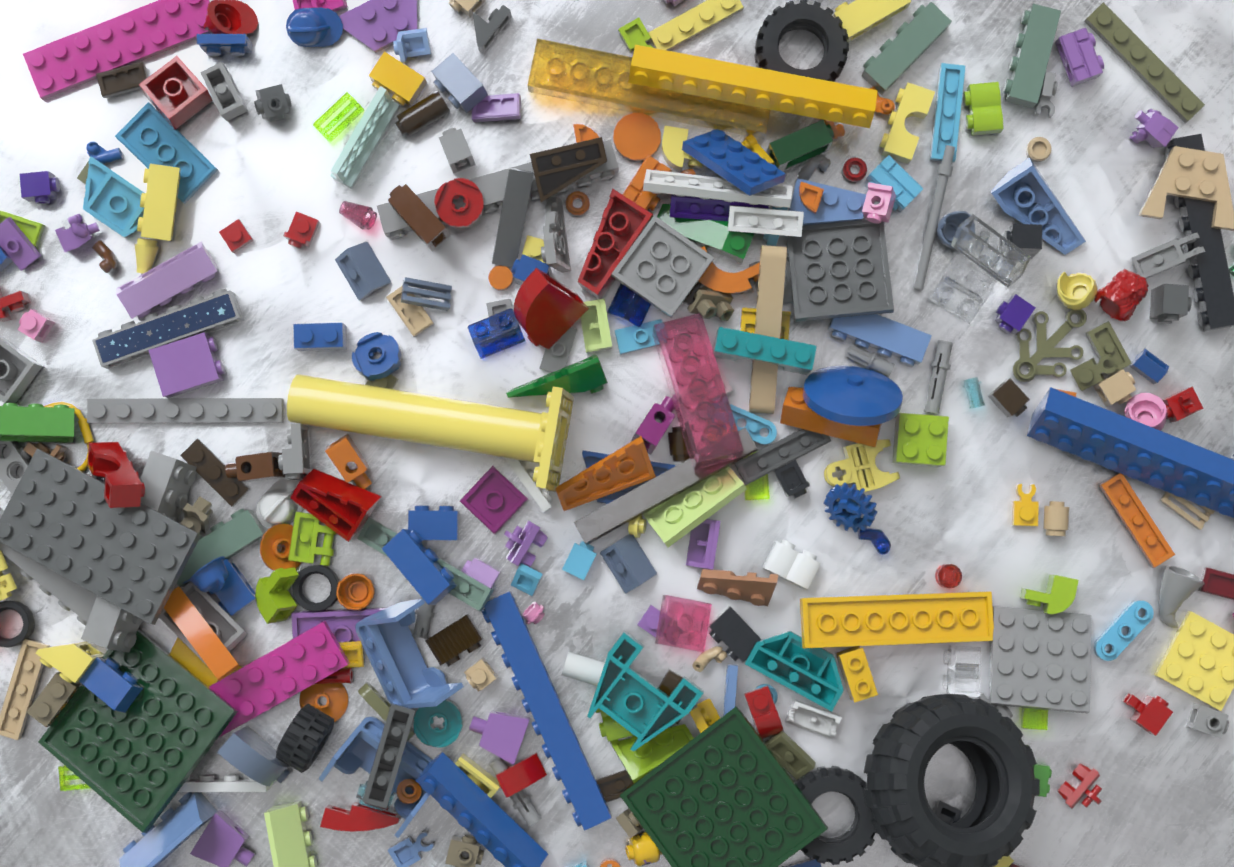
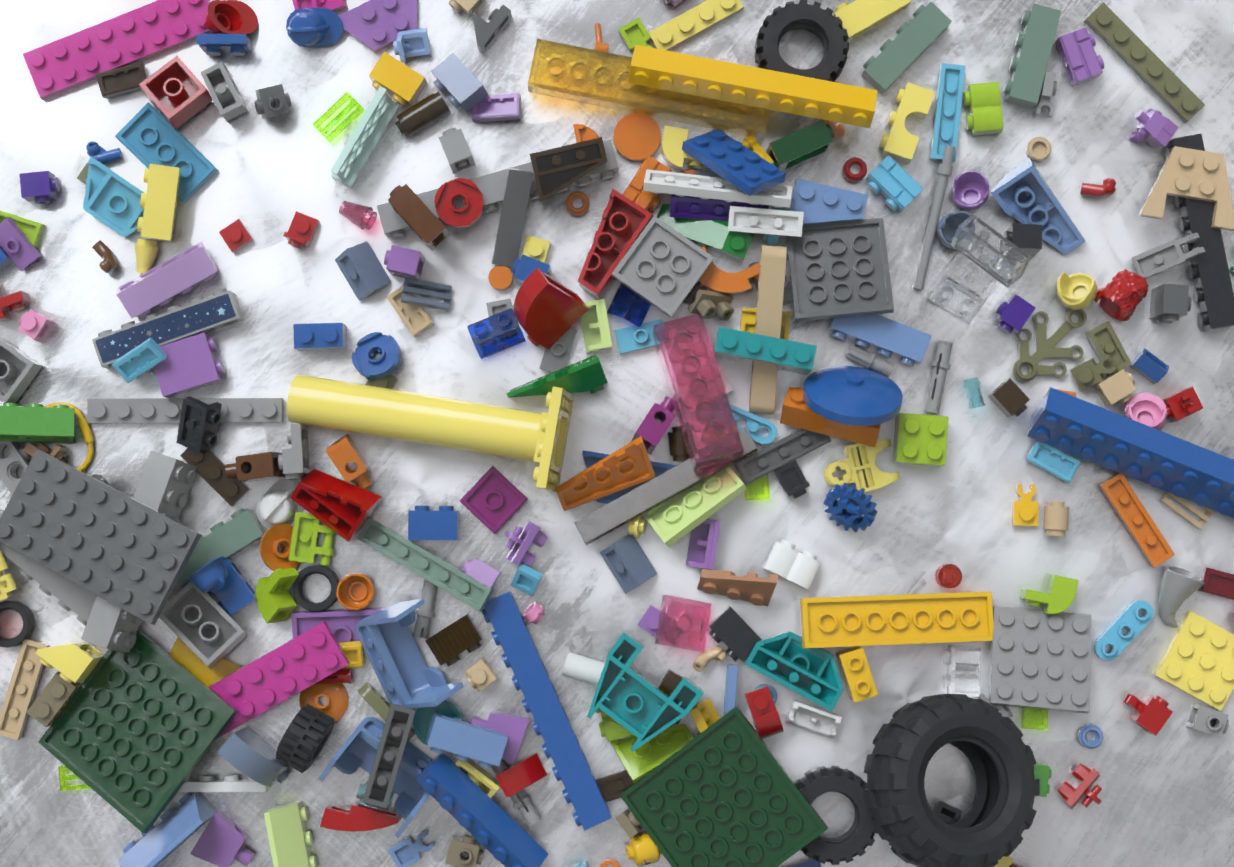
medium lavender piece [55,214,100,252] -> none
blue brick [79,657,143,713] -> none
red arch [87,442,145,508] -> none
orange slope [164,586,240,681] -> none
dark tan hips [180,496,213,534] -> none
blue brick [382,529,457,605] -> none
orange plate [396,779,421,804] -> none
white plate [504,457,553,513] -> none
light grey plate [541,197,571,273] -> none
medium azure brick [562,541,597,580] -> none
olive plate [765,731,816,780] -> none
light grey arm [797,154,831,181] -> none
orange tile [799,182,824,214] -> none
clear blue arm [858,528,891,555] -> none
bright pink brick [862,182,896,224] -> none
orange arm [869,86,895,115] -> none
none -> medium azure plate [112,337,167,383]
none -> black bracket [176,396,222,453]
none -> medium lavender brick [384,245,425,280]
none -> medium blue wedge [425,710,508,768]
none -> orange hand [595,23,609,58]
none -> medium lavender hair [952,170,989,210]
none -> medium azure plate [1025,440,1081,483]
none -> medium blue plate [1078,724,1103,749]
none -> red arm [1080,178,1116,197]

